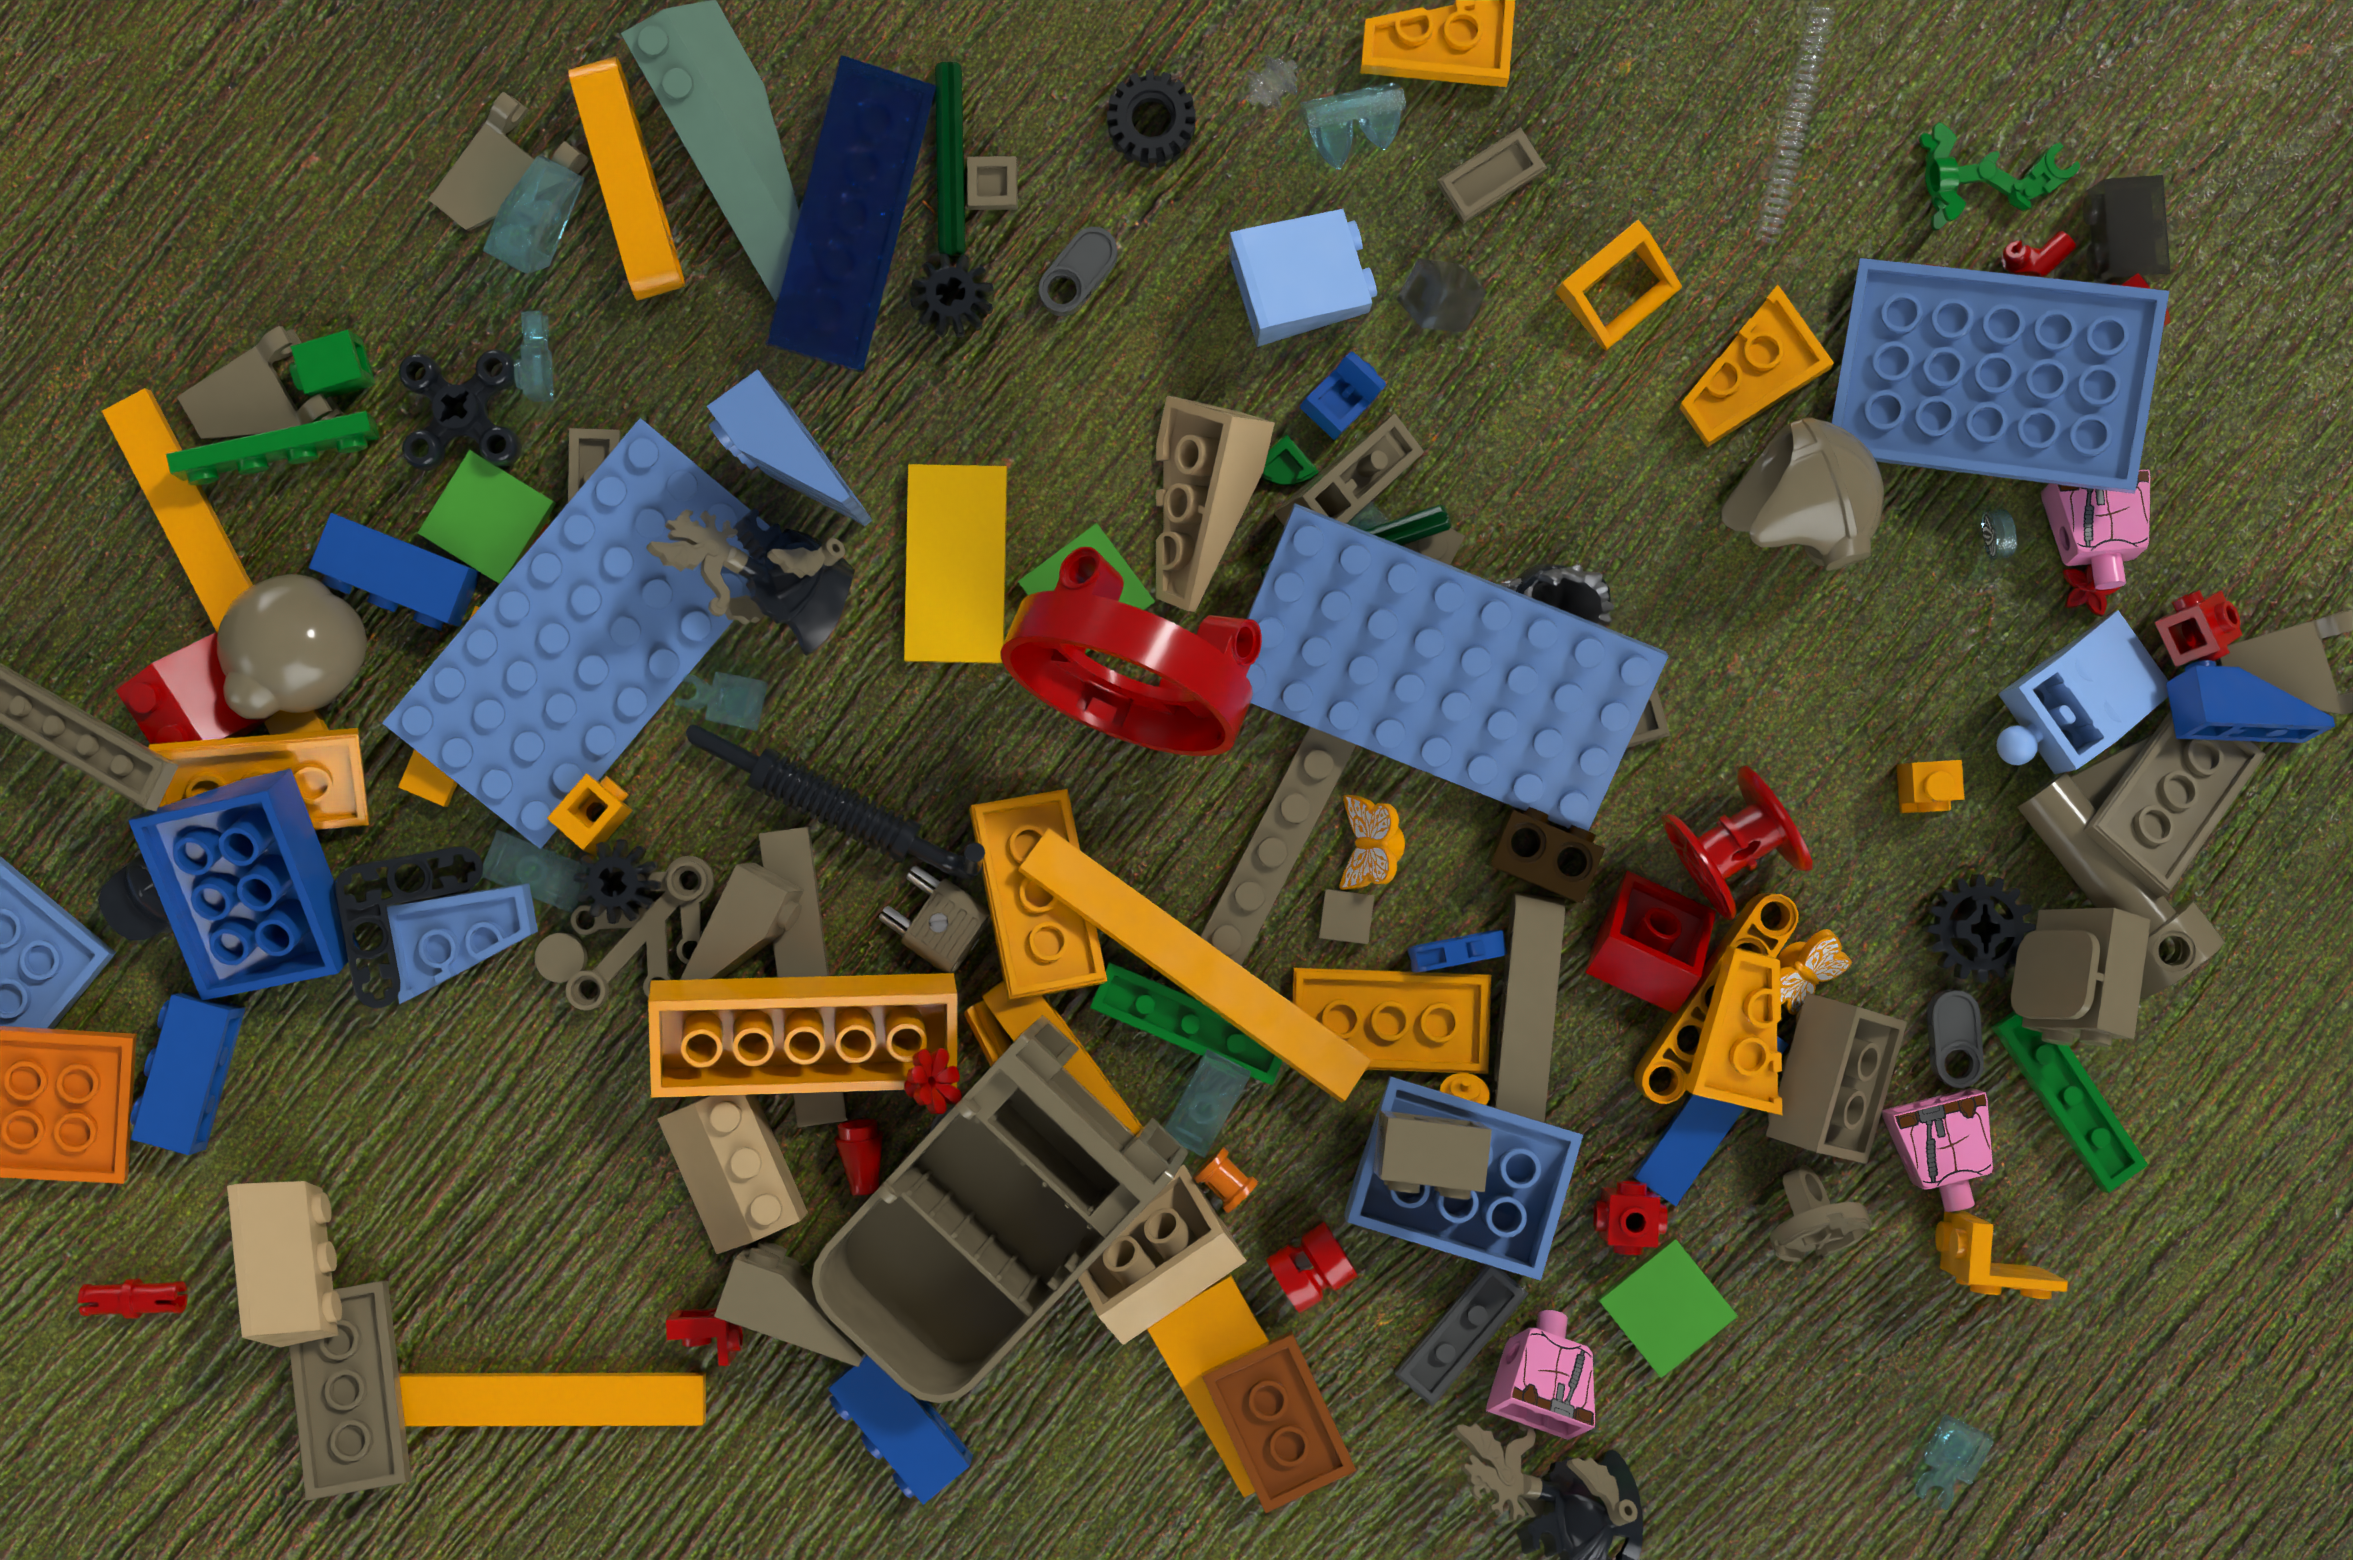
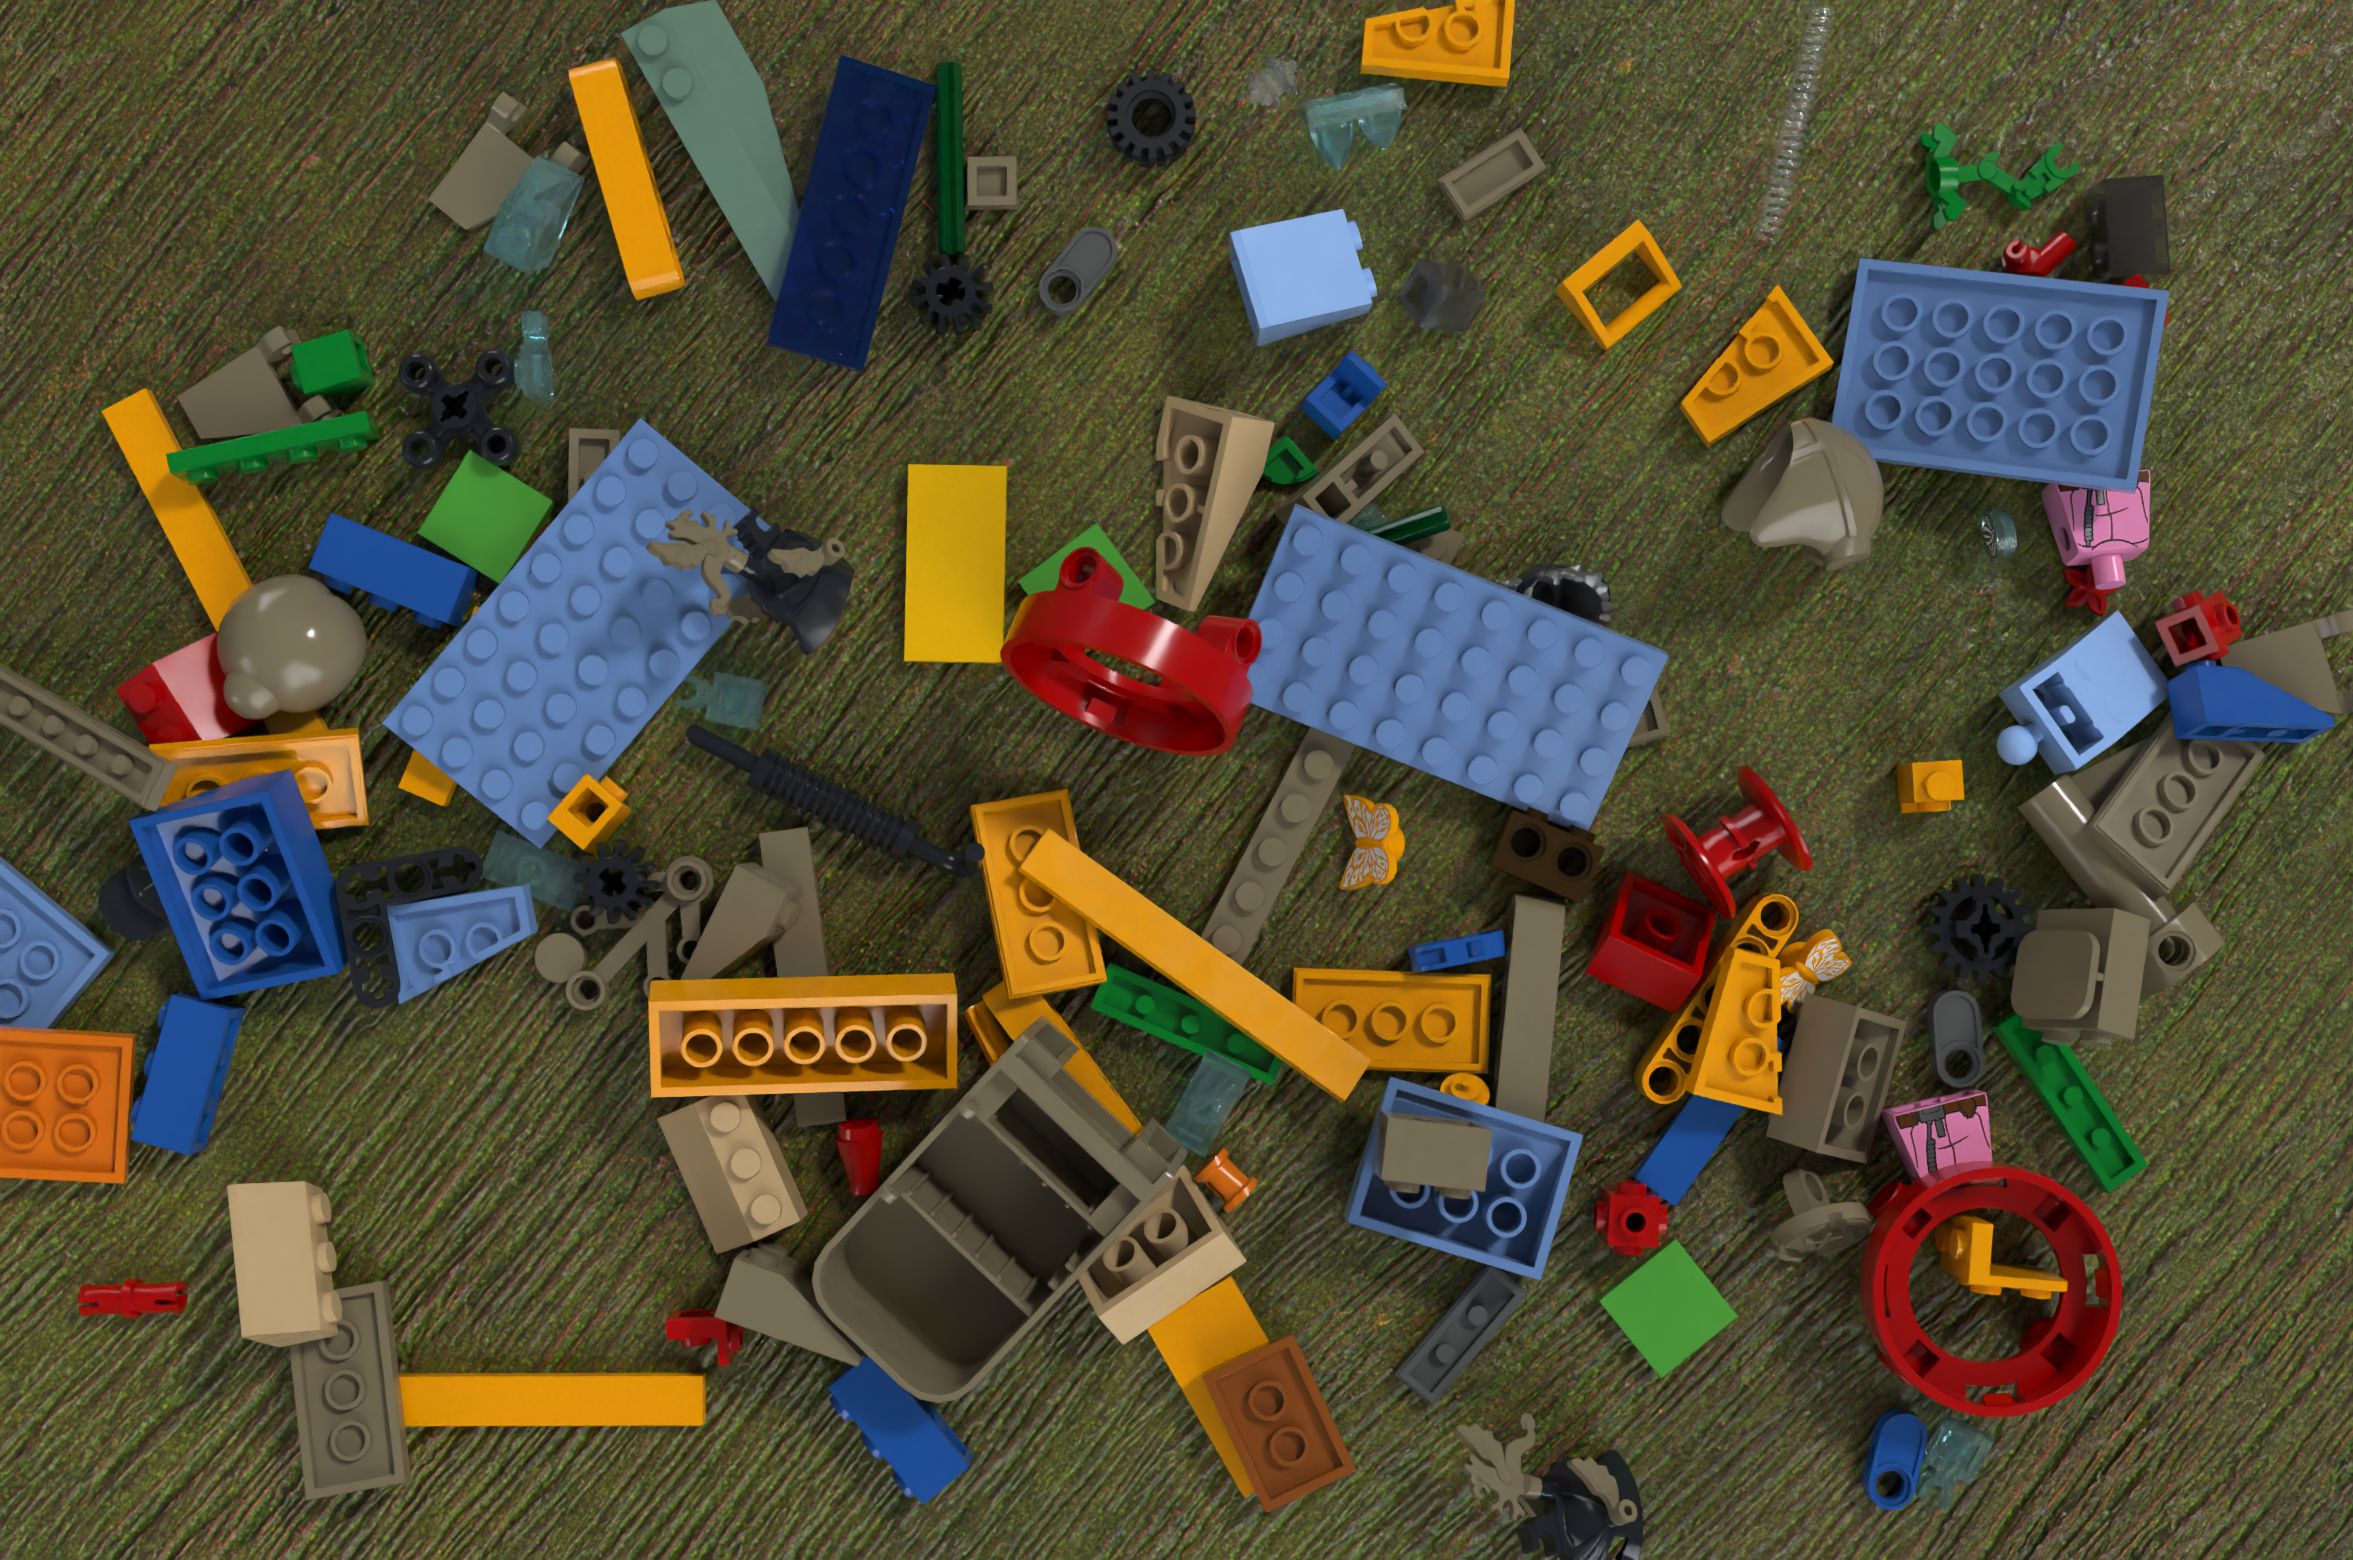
medium blue slope [707,370,873,526] -> none
dark tan piece [879,865,991,973] -> none
red plant [904,1048,962,1114] -> none
red wheel [1266,1222,1359,1314] -> none
dark tan tile [1318,889,1375,944] -> none
bright pink torso [1486,1310,1595,1440] -> none
none -> red piece [1860,1161,2122,1417]
none -> blue piece [1862,1408,1927,1510]

